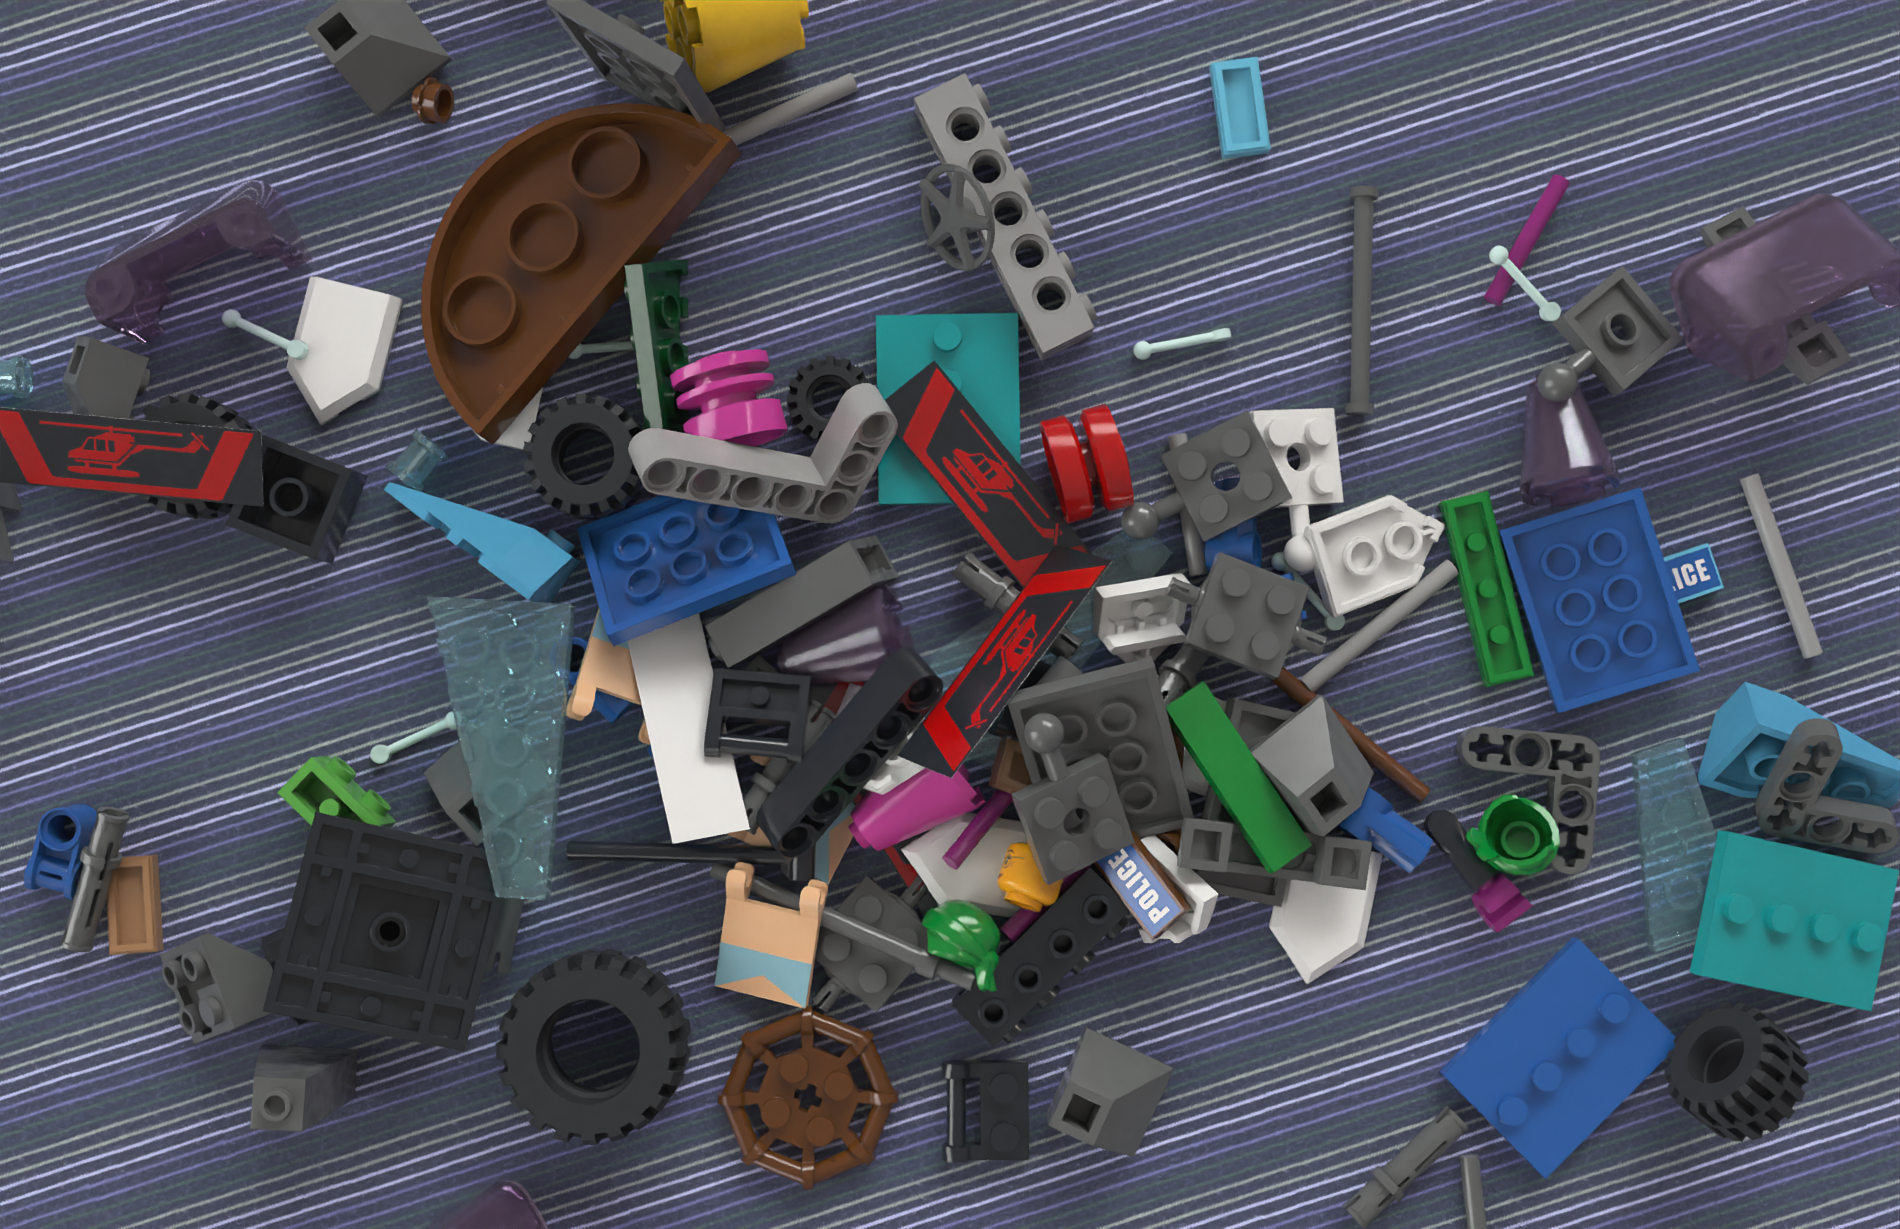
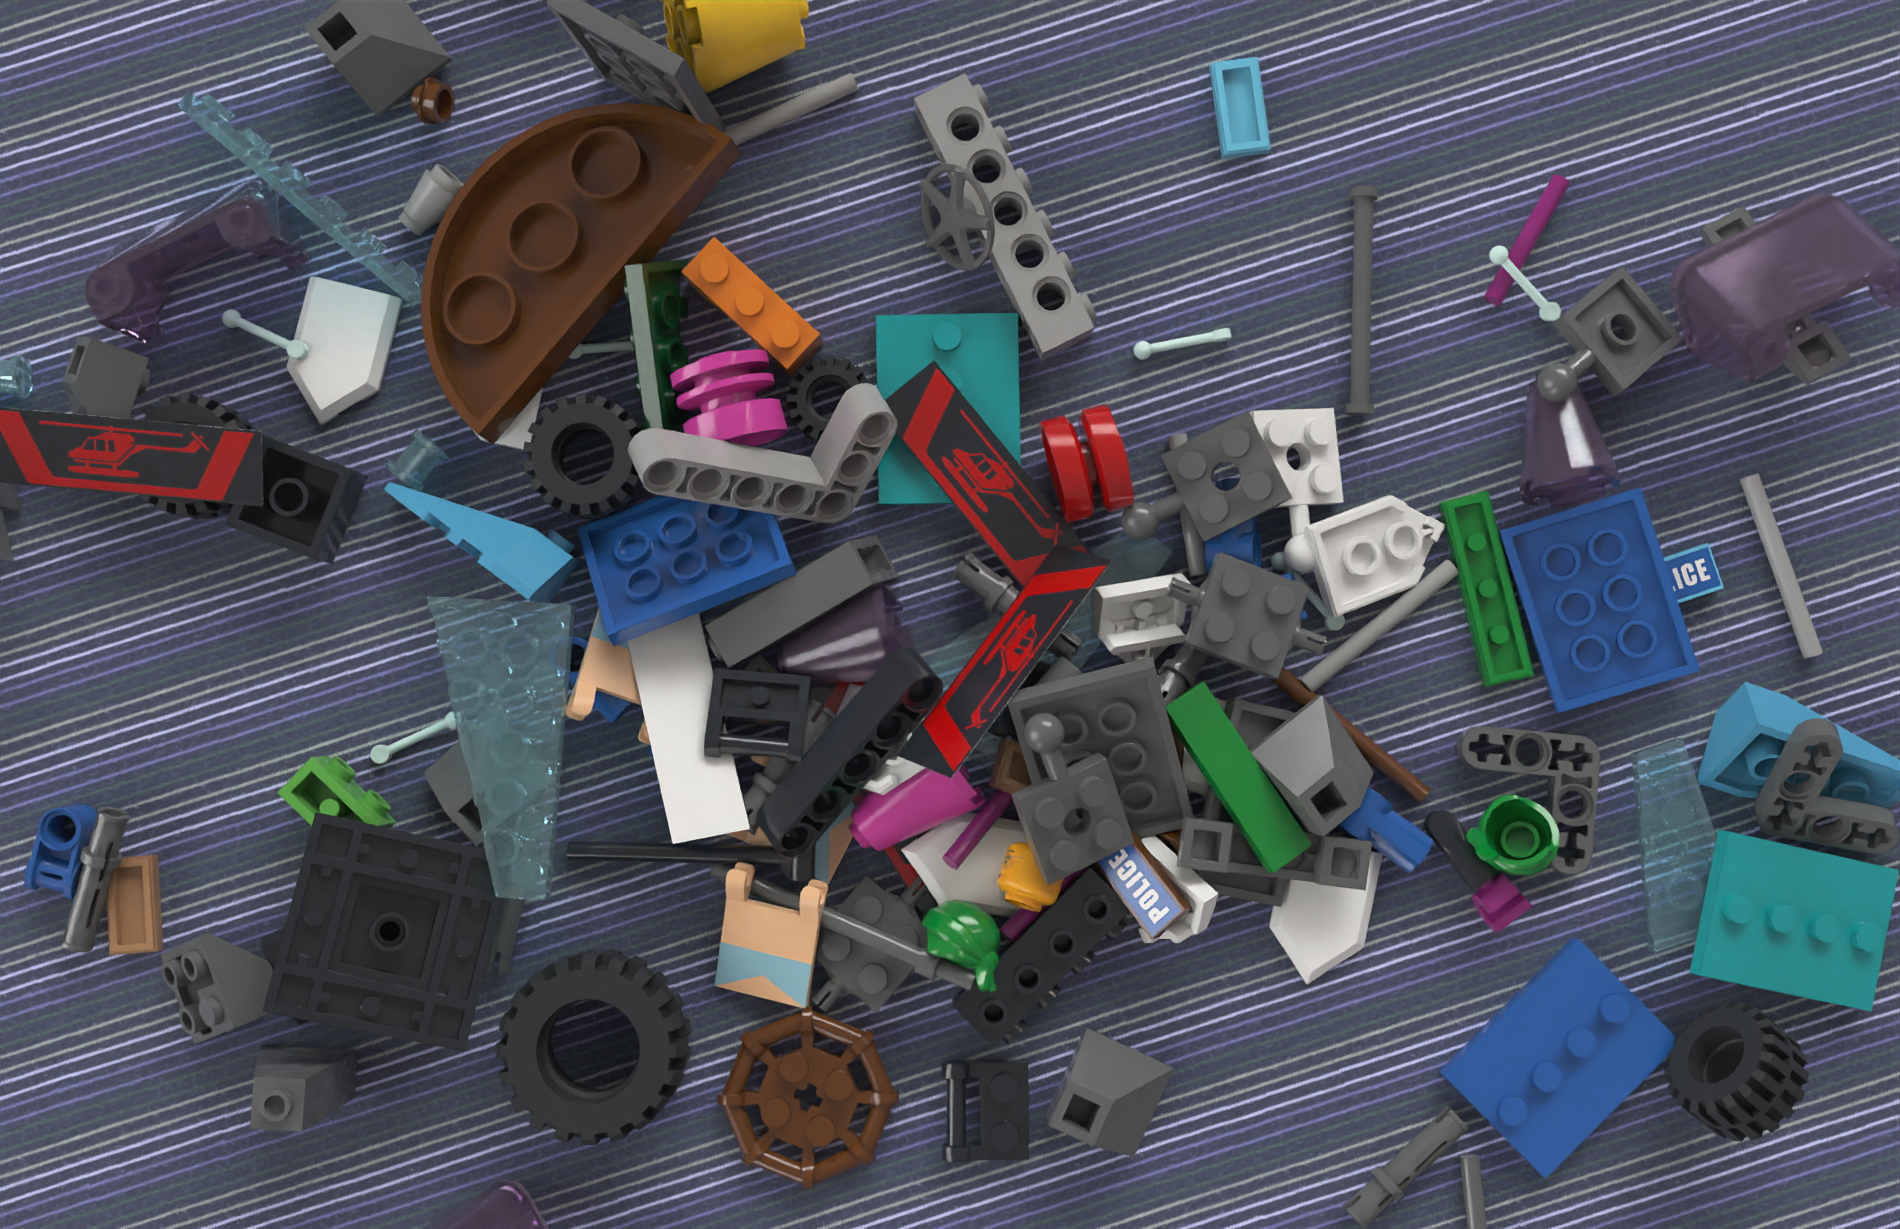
none -> clear light blue wing [176,91,423,307]
none -> light grey cone [398,164,464,236]
none -> orange arch [681,237,823,378]

